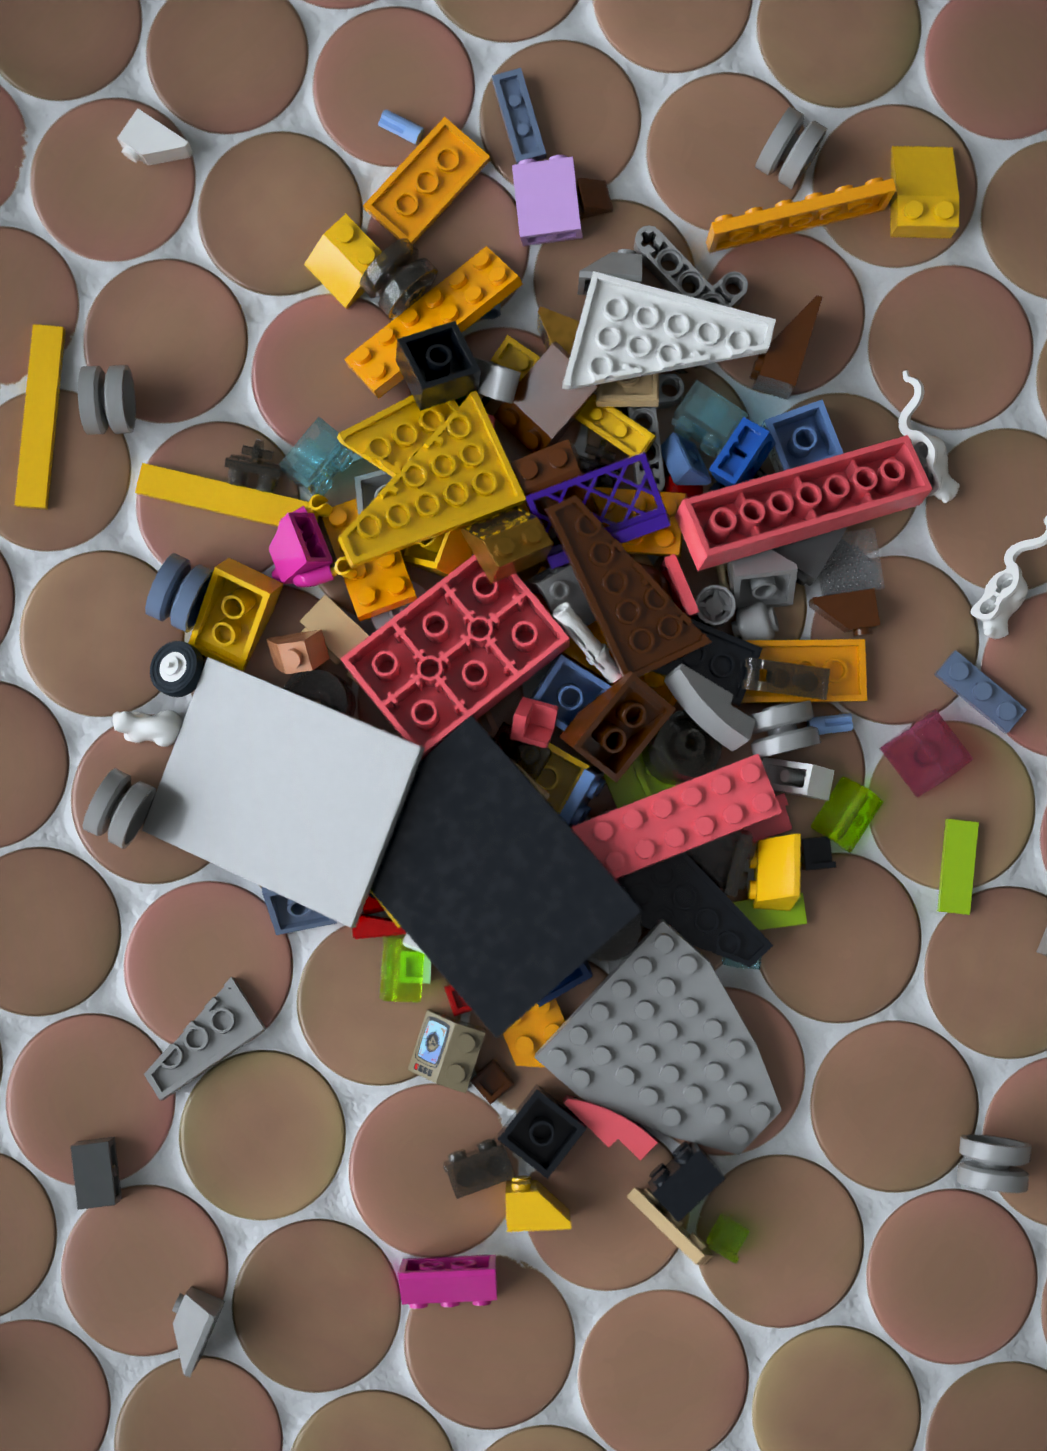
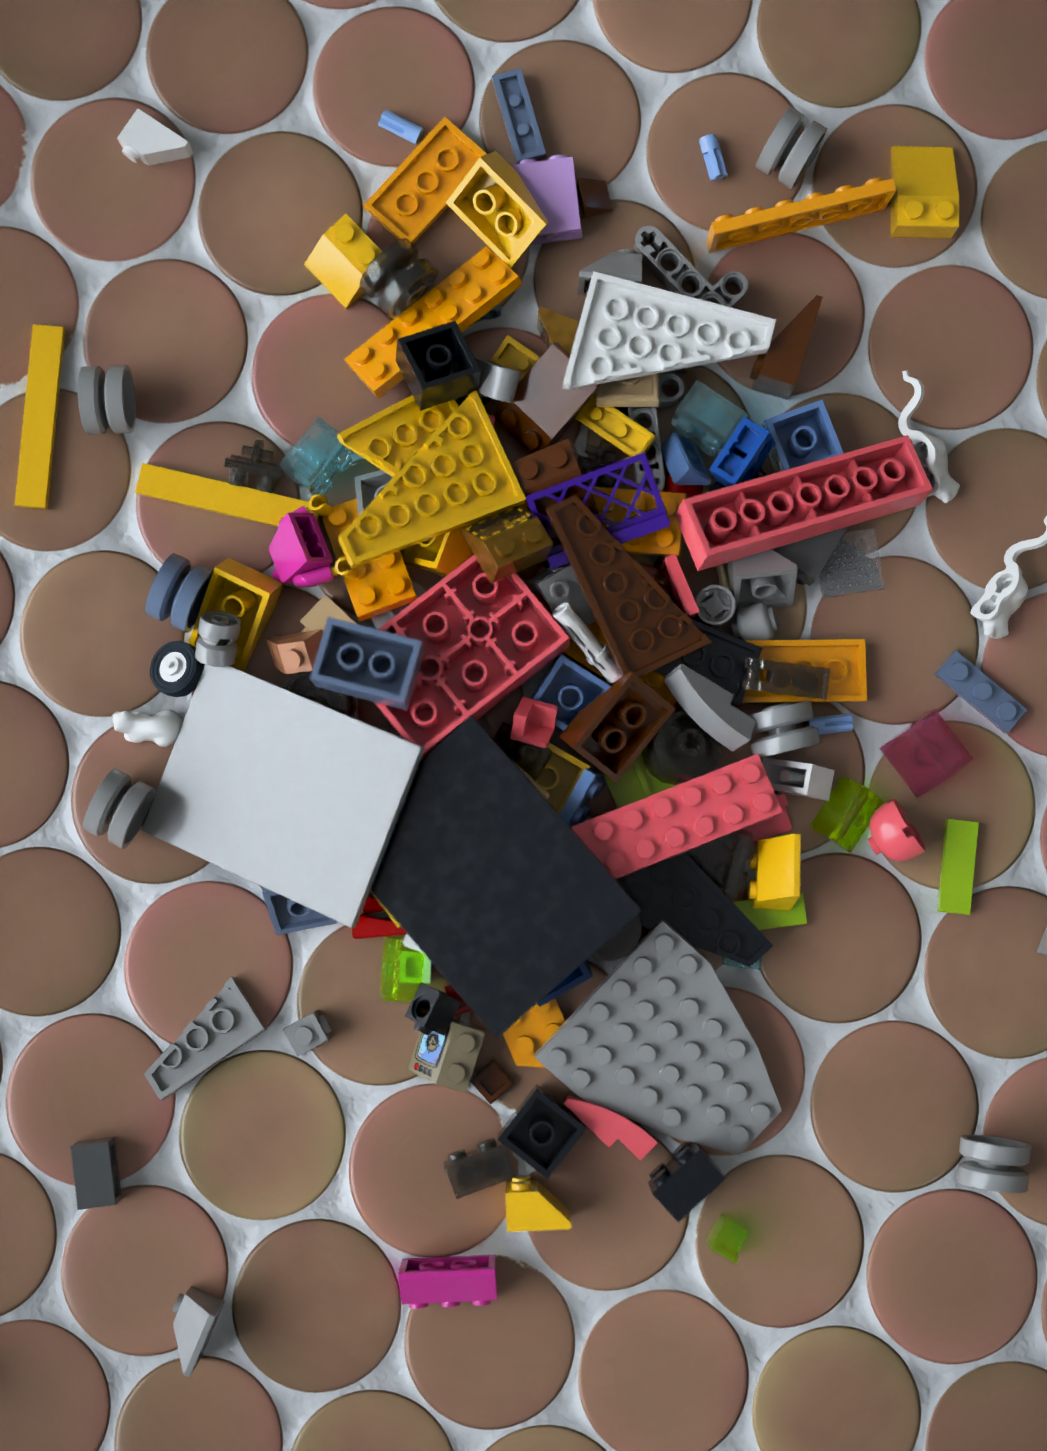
tan wing [626,1187,714,1265] -> none
black panel [800,836,837,870] -> none
reddish brown slope [809,588,880,637] -> none
none -> light grey wheel [195,611,241,667]
none -> light grey bracket [283,1010,333,1057]
none -> sand blue brick [310,617,425,710]
none -> black brick [404,982,461,1036]
none -> yellow slope [445,151,548,268]
none -> light blue piece [699,134,728,182]
none -> coral cylinder [867,798,926,862]

